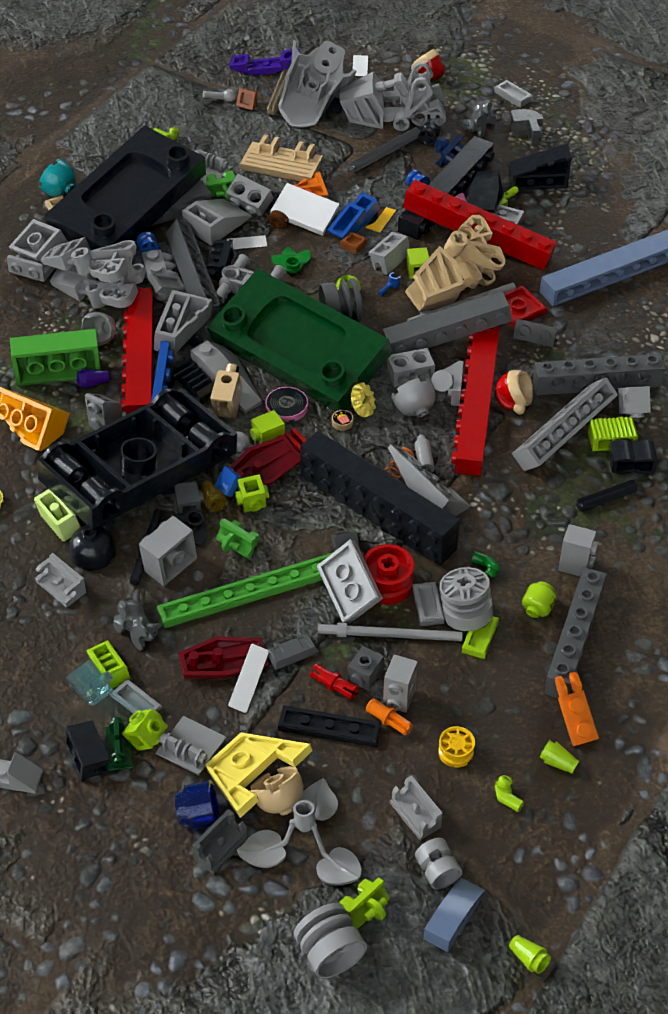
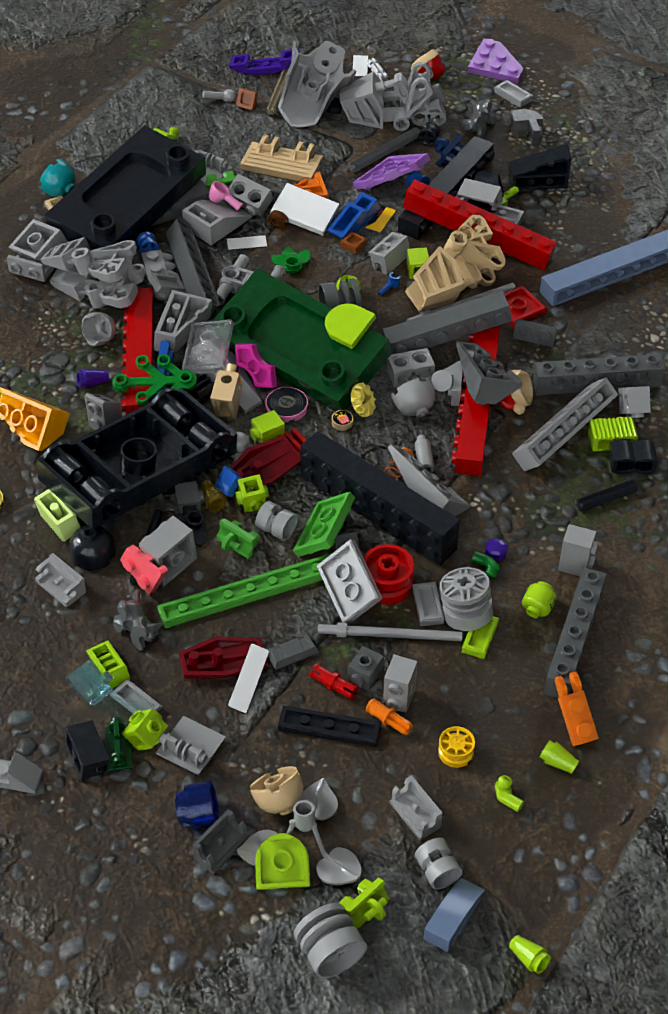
bright green brick [10,329,101,386] -> none
light yellow wing [205,733,312,818] -> none
black hinge [206,239,234,280] -> none
none -> green plant [112,354,197,406]
none -> coral wing [120,545,168,595]
none -> clear tile [181,320,234,374]
none -> bright pink bar [208,181,243,211]
none -> dark pink tile [235,343,277,388]
none -> light grey wheel [255,501,298,541]
none -> lime tile [255,833,310,890]
none -> bright green plate [293,492,355,557]
none -> lime tile [325,304,376,349]
none -> medium lavender plate [353,153,430,191]
none -> light grey axle [367,58,389,81]
none -> dark grey wedge [456,341,522,405]
none -> light grey hinge [457,178,503,211]
none -> medium lavender plate [467,38,524,84]
none -> dark purple tile [485,538,508,561]

